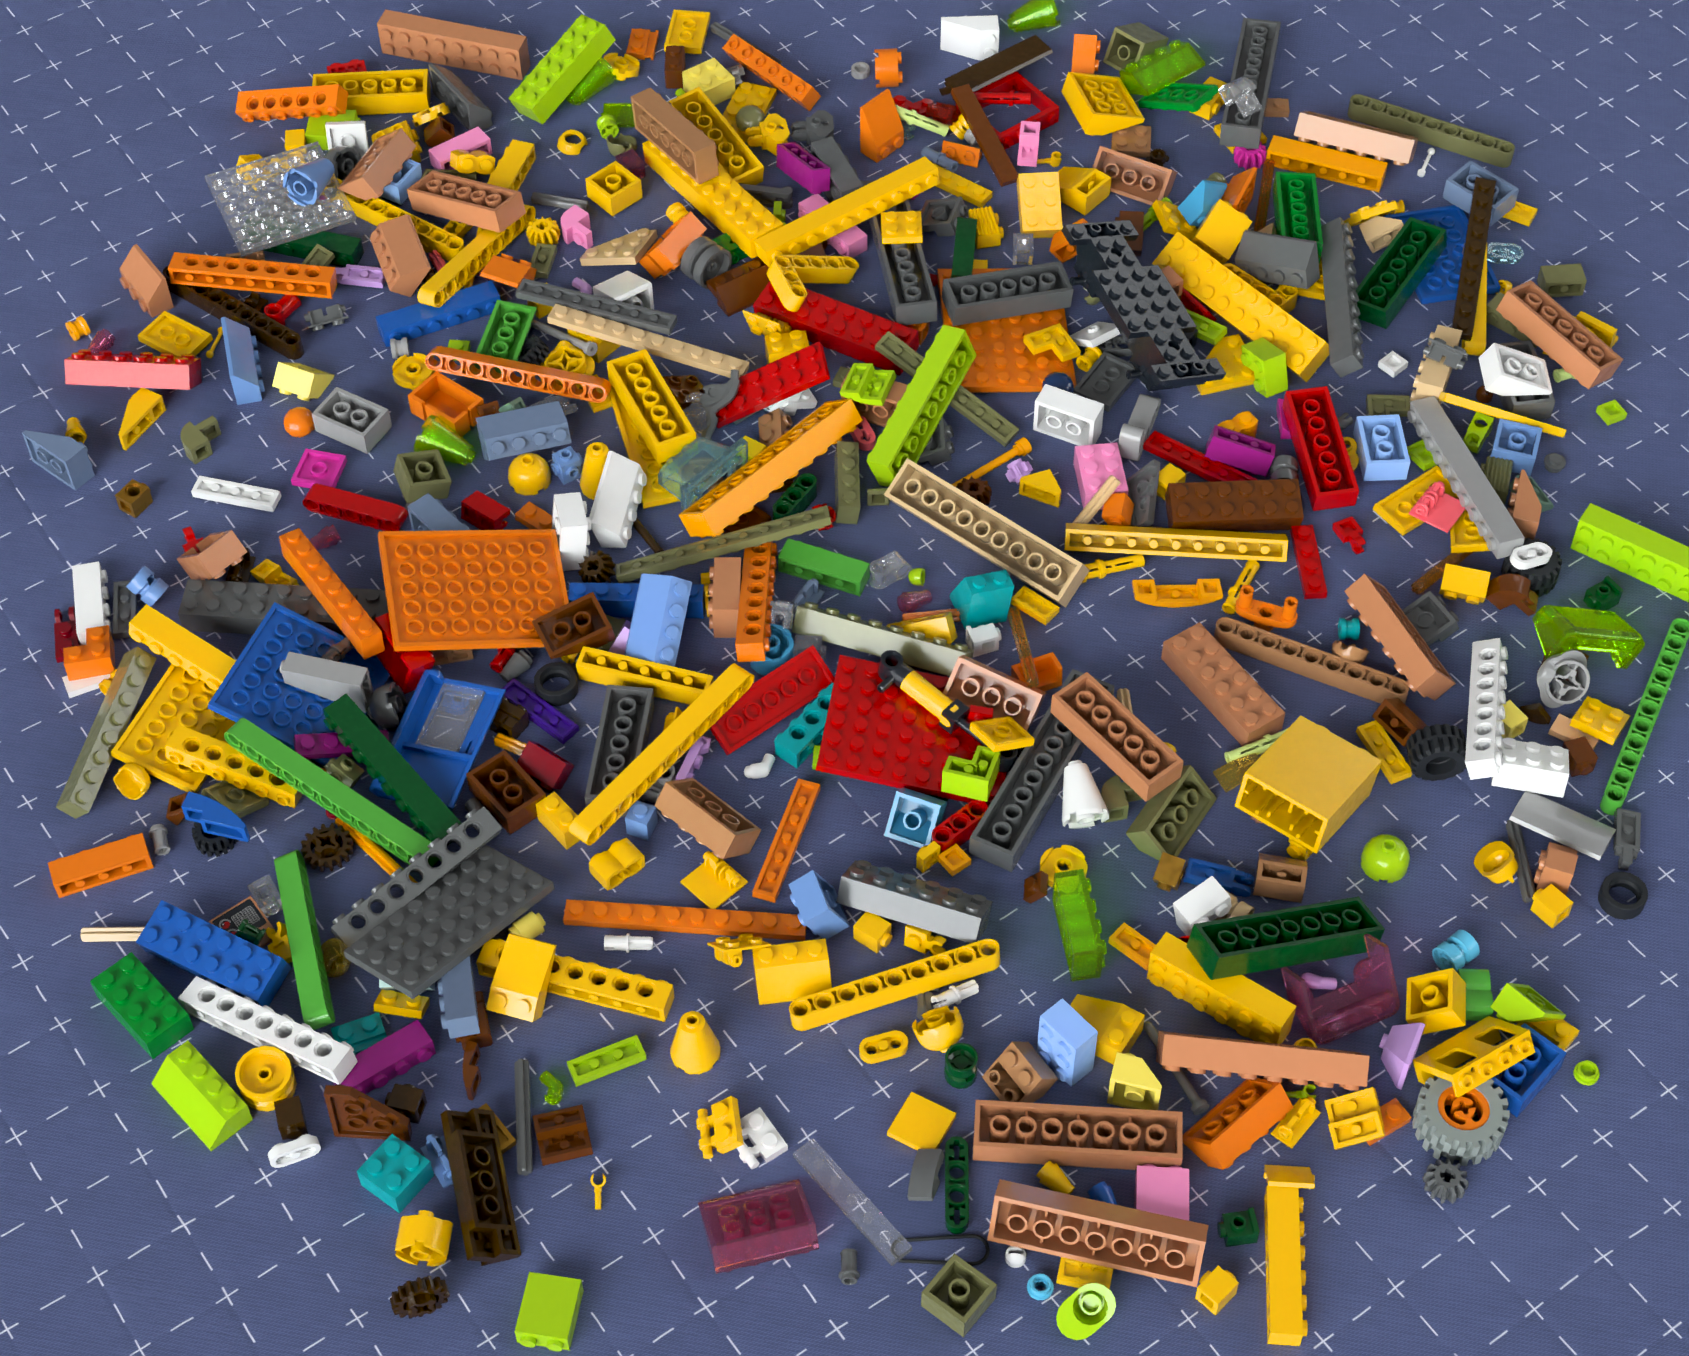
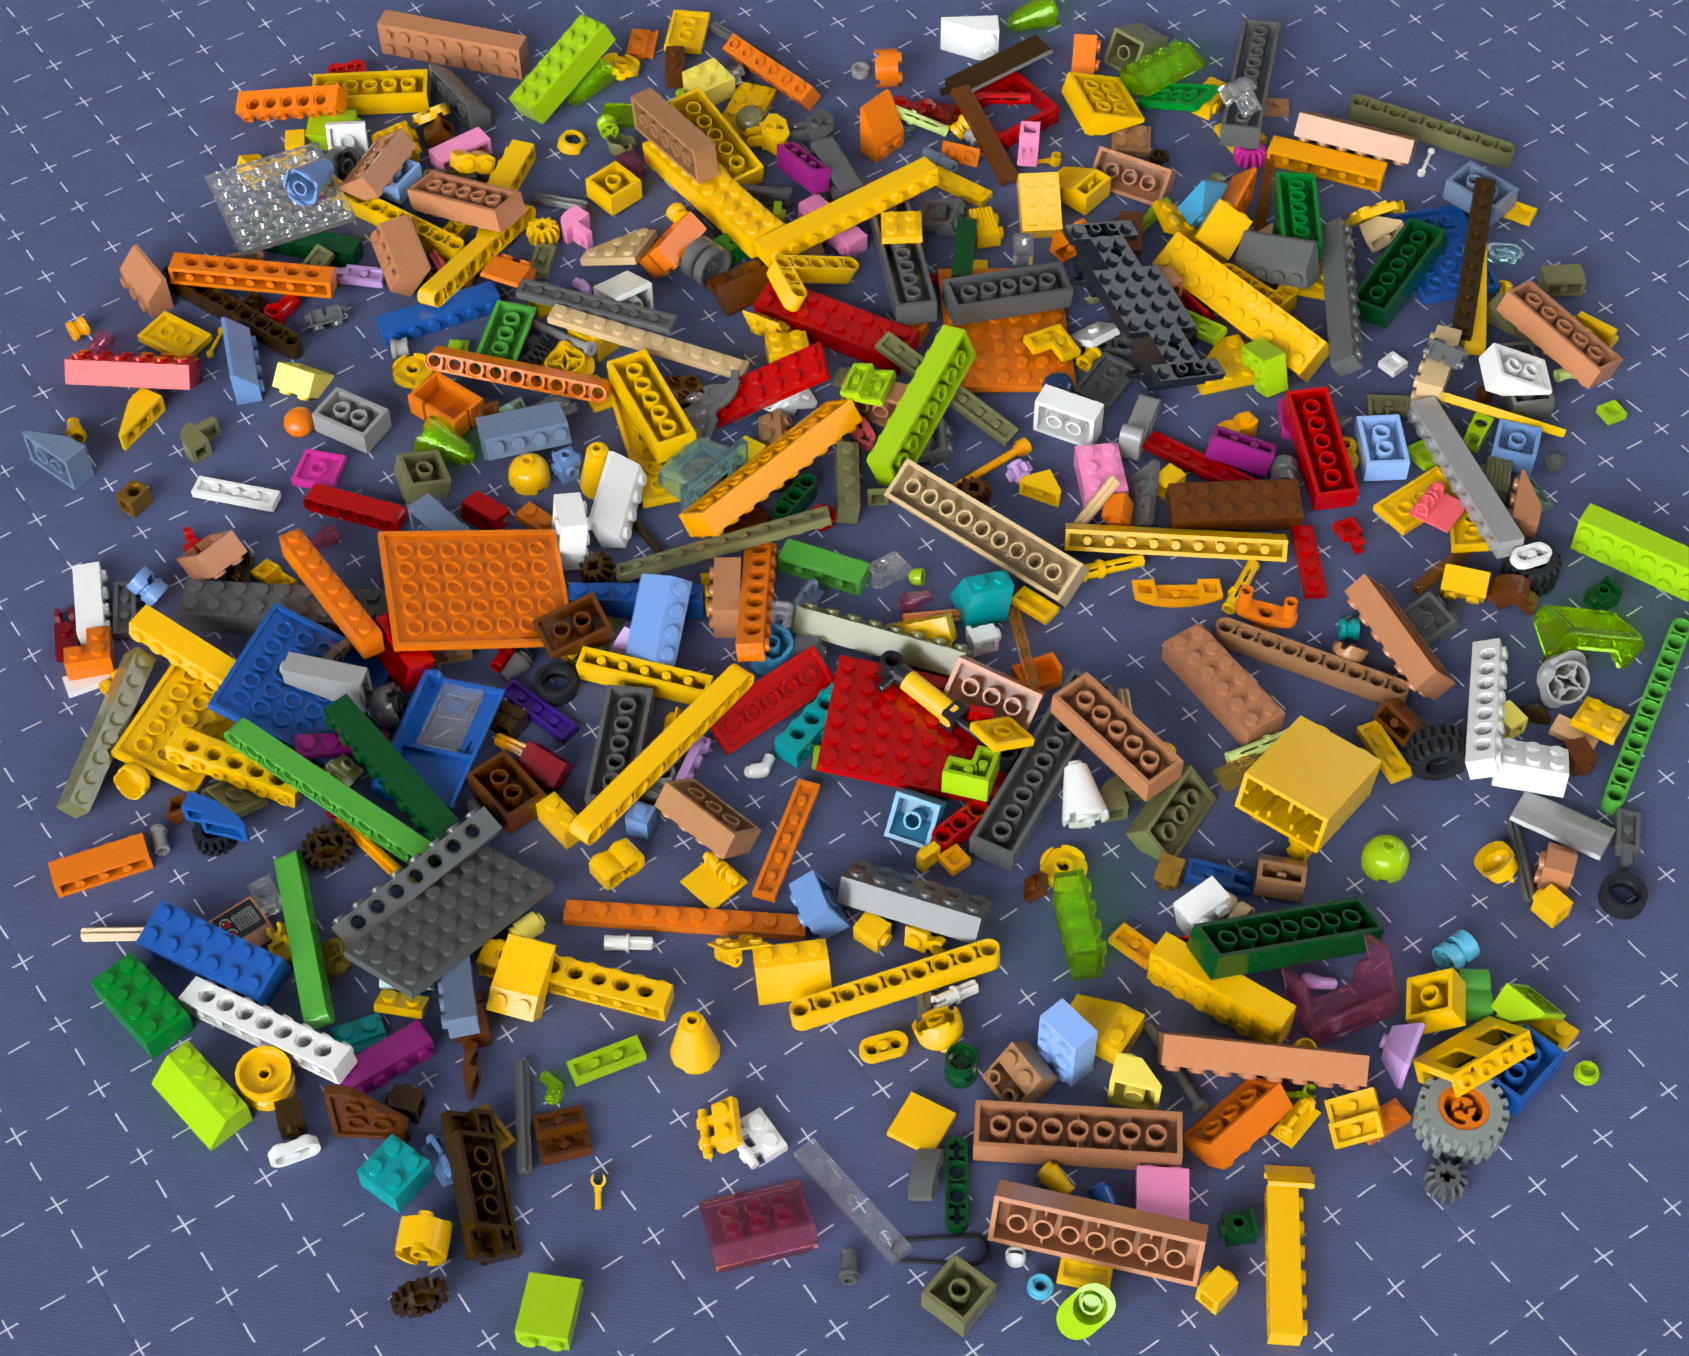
dark green bush [235,918,267,946] -> none

